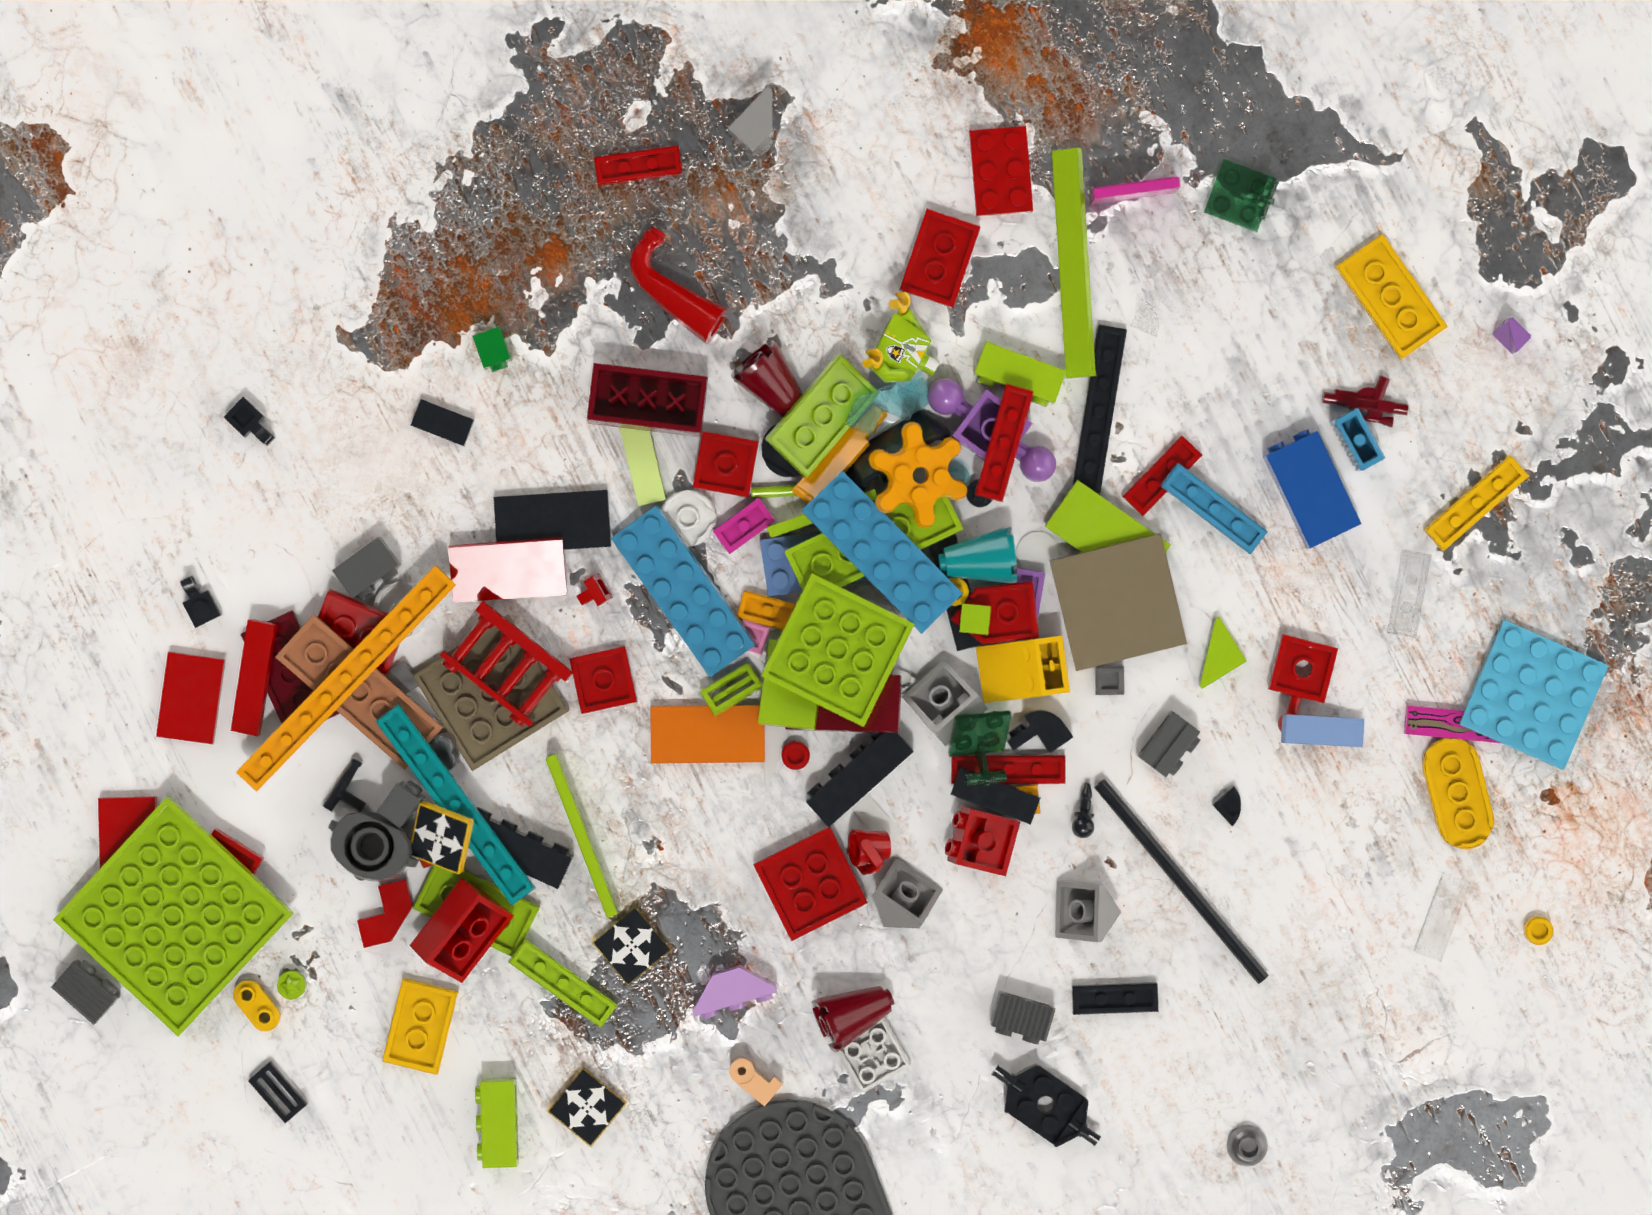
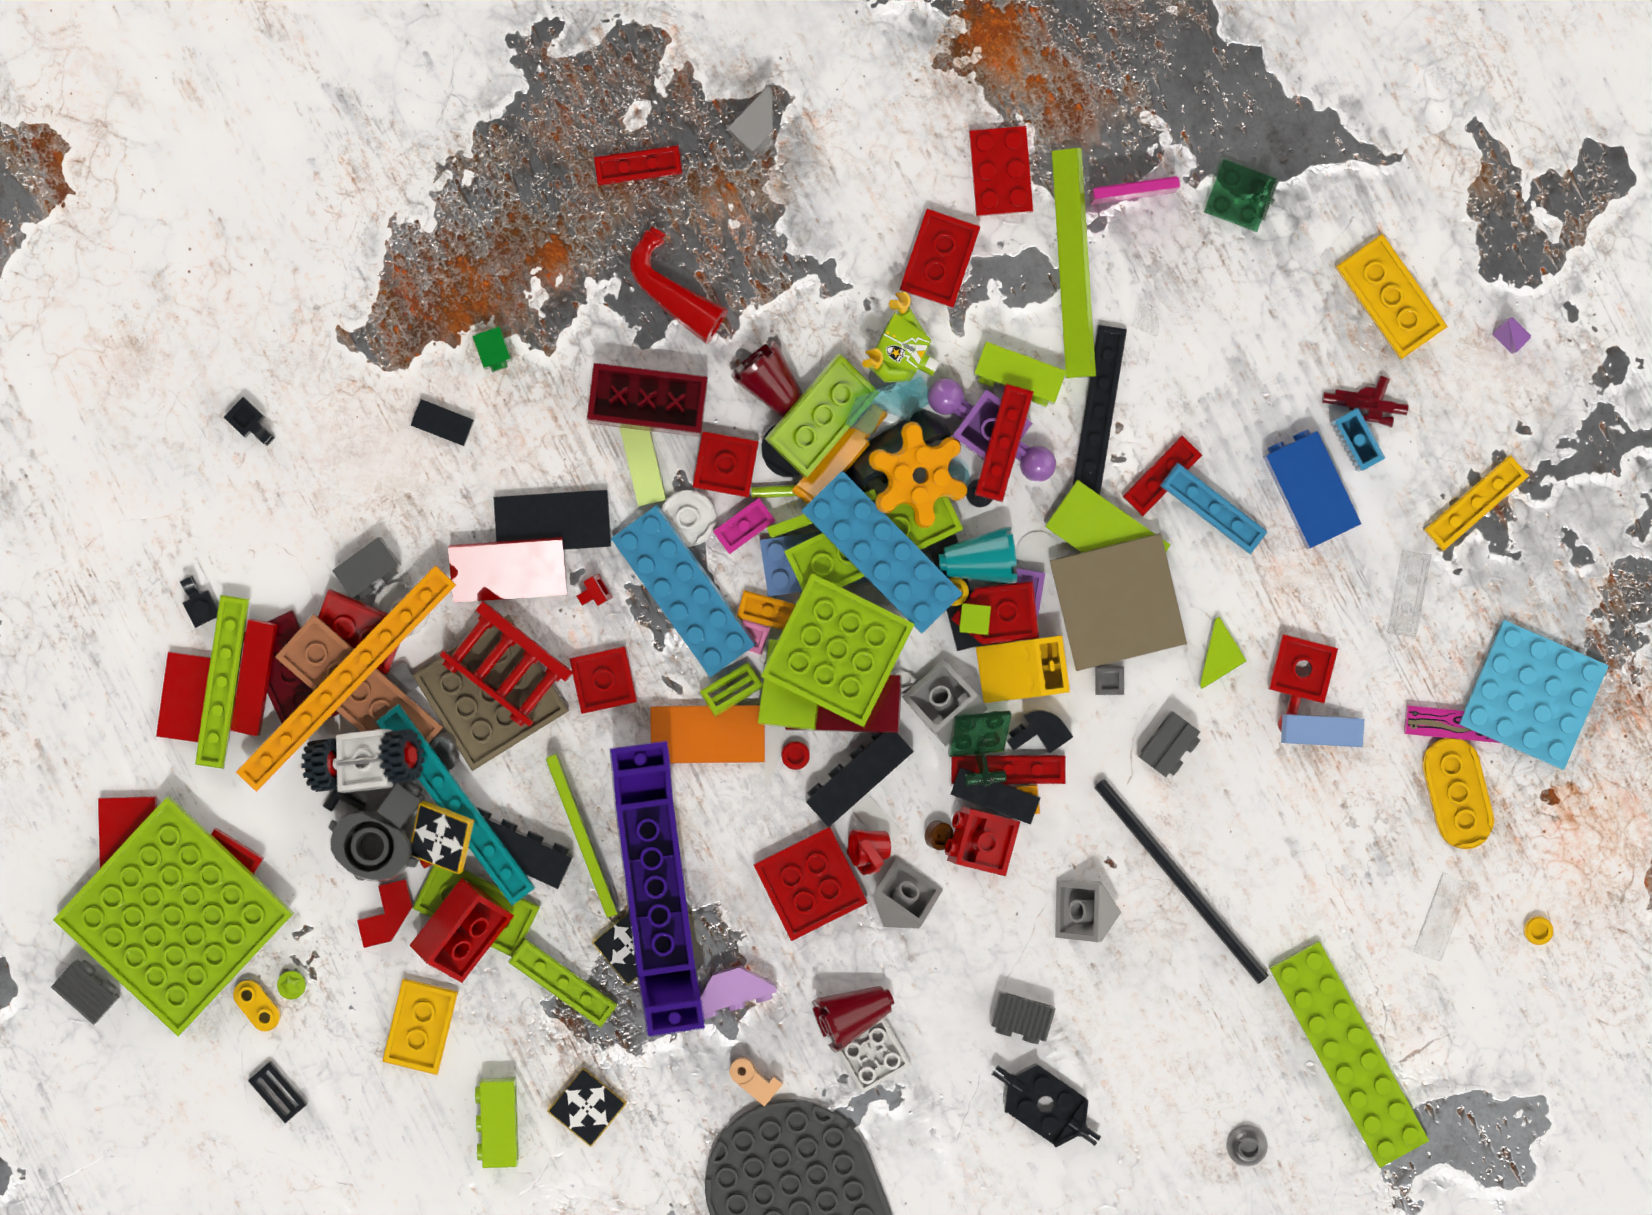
black bar [1072,783,1094,838] -> none
black tile [1072,982,1159,1015] -> none
black tile [1213,786,1241,826] -> none
none -> lime tile [195,595,250,769]
none -> plate [301,729,425,793]
none -> dark purple slope [609,741,705,1037]
none -> reddish brown tile [924,820,953,850]
none -> lime plate [1269,941,1429,1168]

